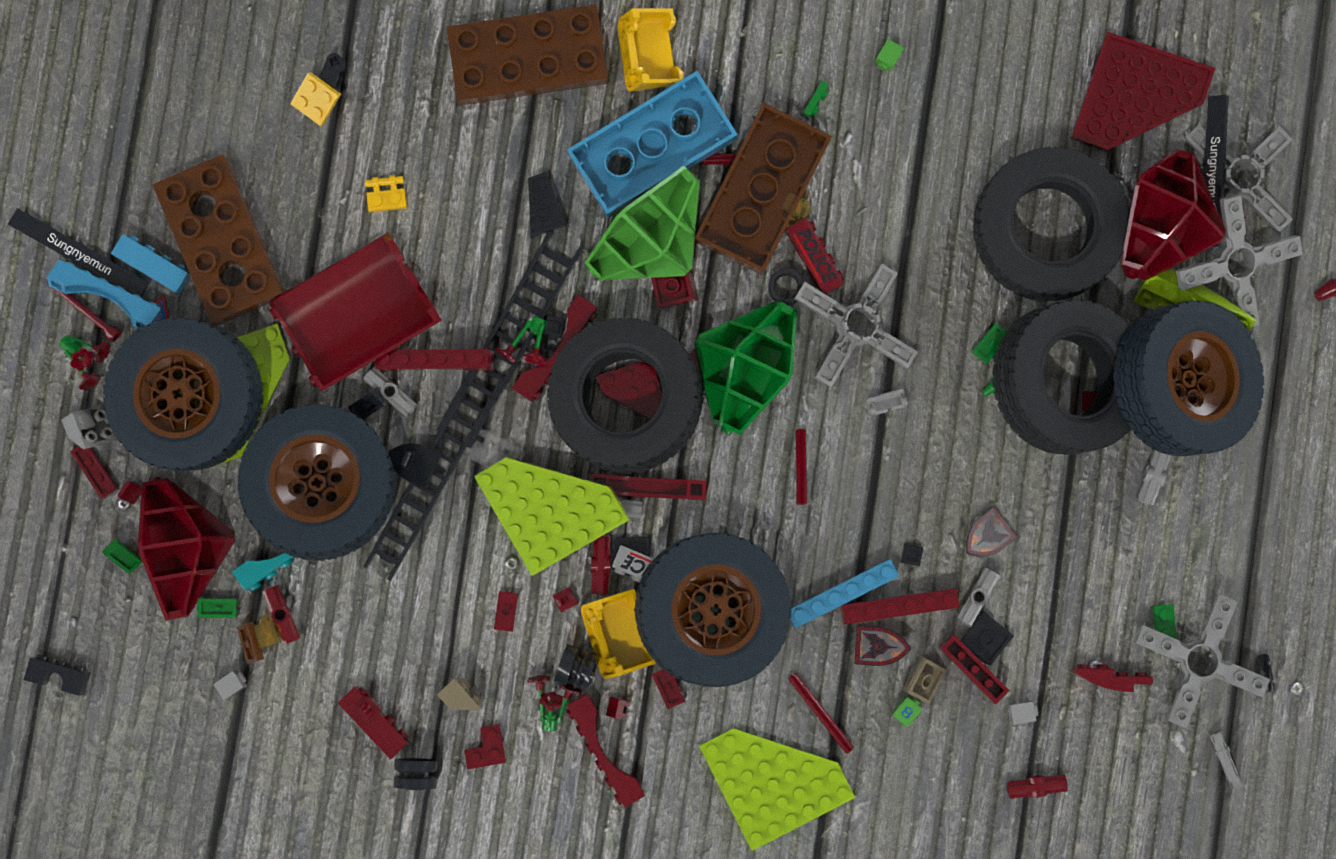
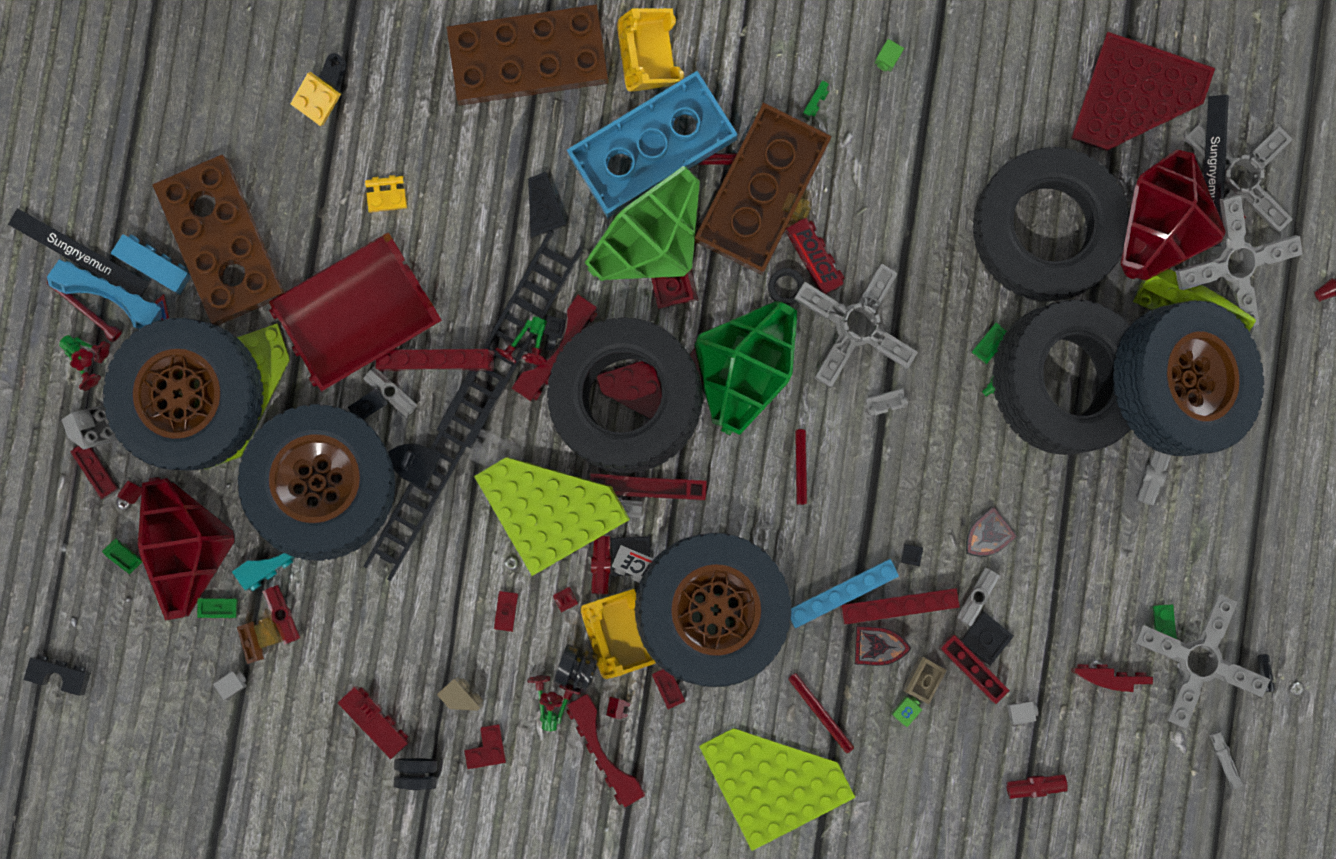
dark red slope [1081,391,1096,411] -> none

